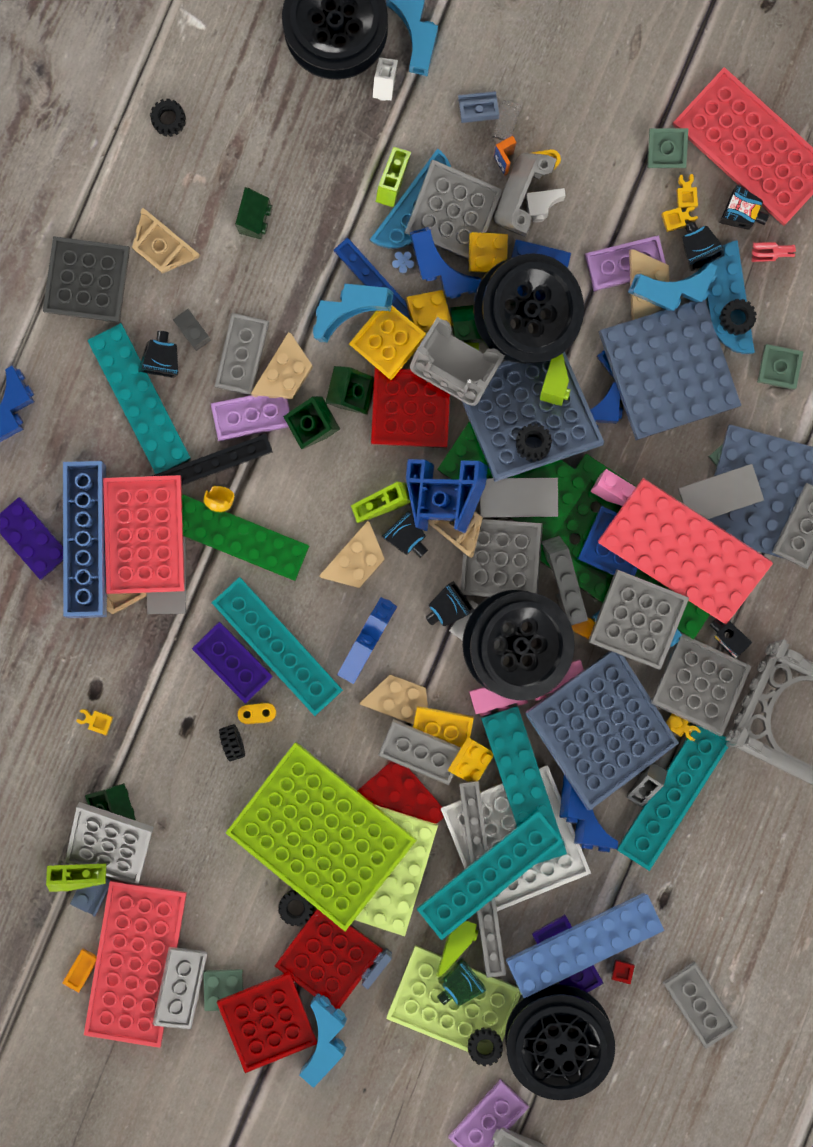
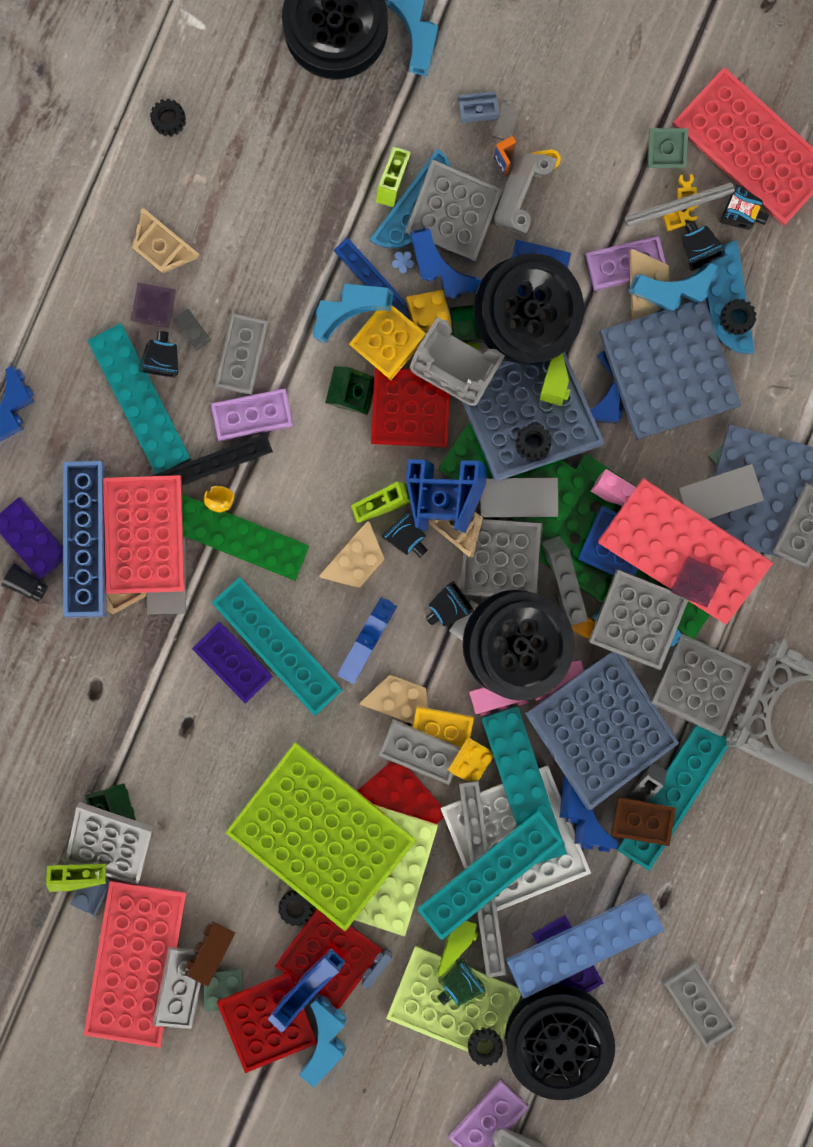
dark grey plate [43,236,130,323] -> none
light orange tile [62,948,97,993] -> none
yellow plate [76,709,113,735] -> none
black tyre [219,724,245,762] -> none
dark green slope [235,187,273,239] -> none
yellow plate [238,703,277,724] -> none
tan wing [251,332,313,399] -> none
dark green slope [283,396,340,449] -> none
white arch [373,57,398,101] -> none
yellow plate [468,232,508,273] -> none
white arch [525,188,565,222] -> none
red plate [611,959,635,984] -> none
yellow plate [666,714,701,741] -> none
black torso [709,619,753,659] -> none
coral arm [751,242,796,262] -> none
sand green plate [757,344,803,390] -> none
none -> black plant [1,563,48,602]
none -> clear purple plate [131,283,176,328]
none -> reddish brown brick [184,921,235,987]
none -> blue arch [268,949,345,1033]
none -> reddish brown plate [611,797,676,846]
none -> light grey axle [624,183,735,227]
none -> plate [671,556,724,607]

